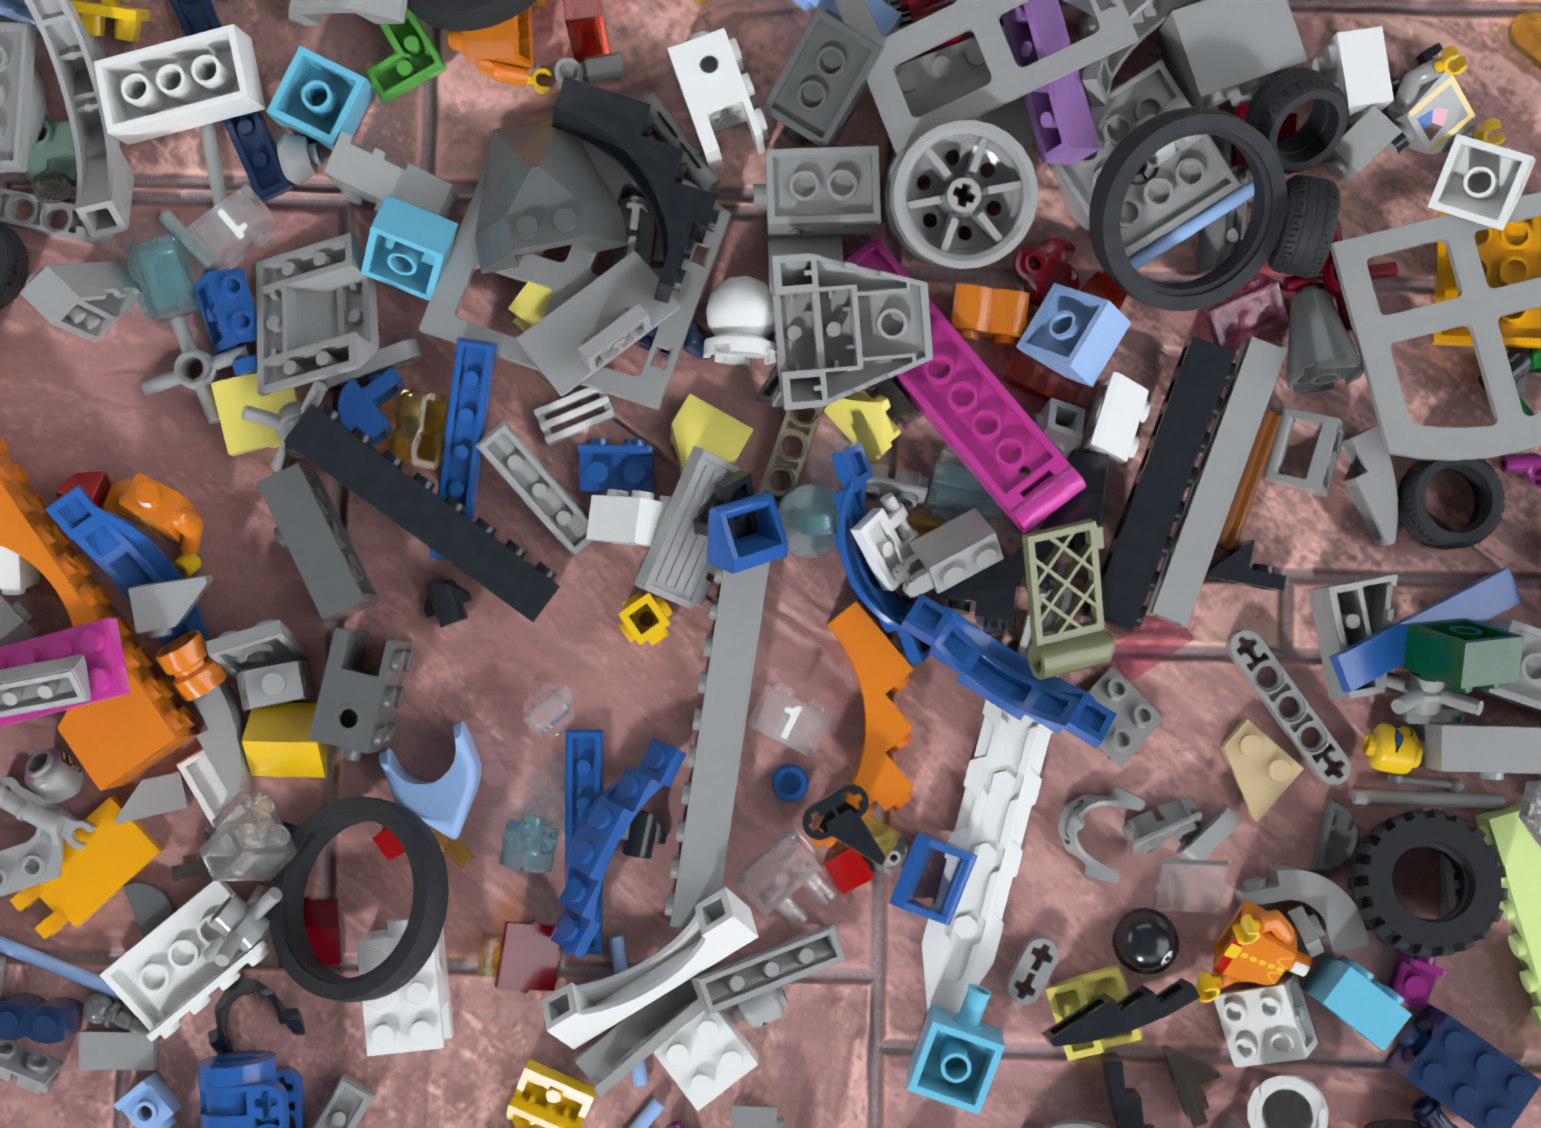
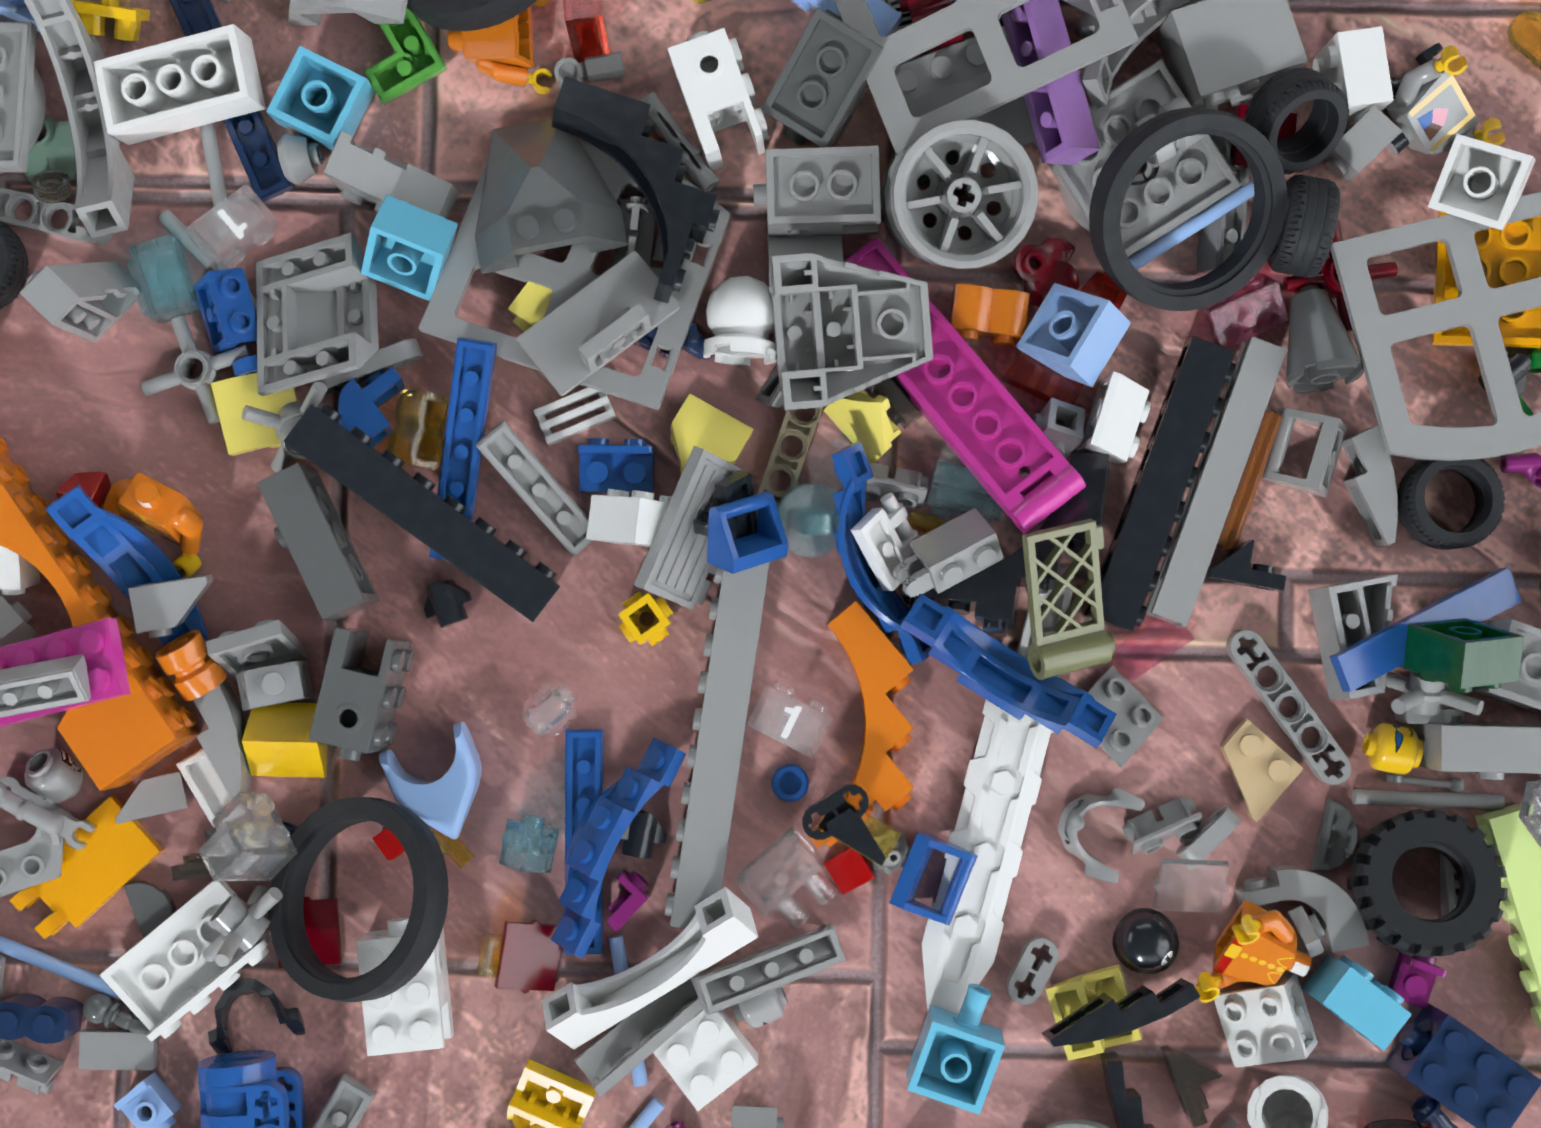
none -> magenta bracket [606,869,651,932]

